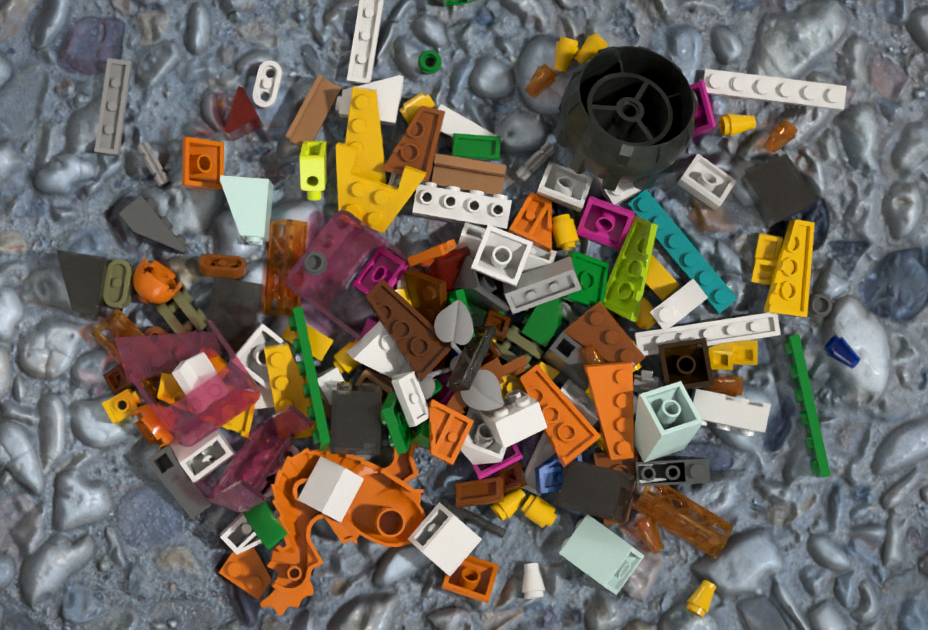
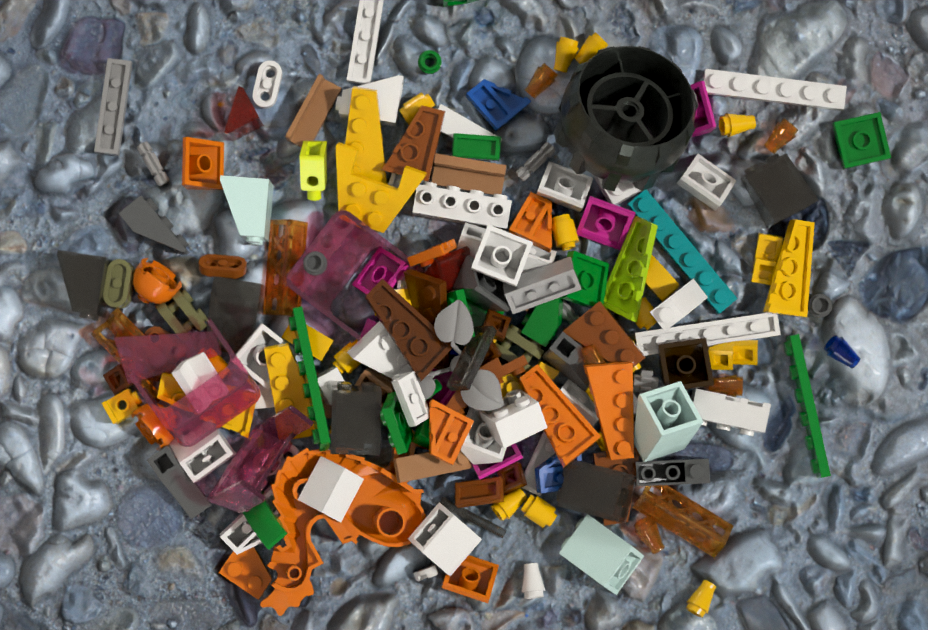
none -> medium nougat slope [393,450,472,483]
none -> white tile [413,564,438,581]
none -> blue wing [465,79,531,131]
none -> green plate [832,112,891,170]

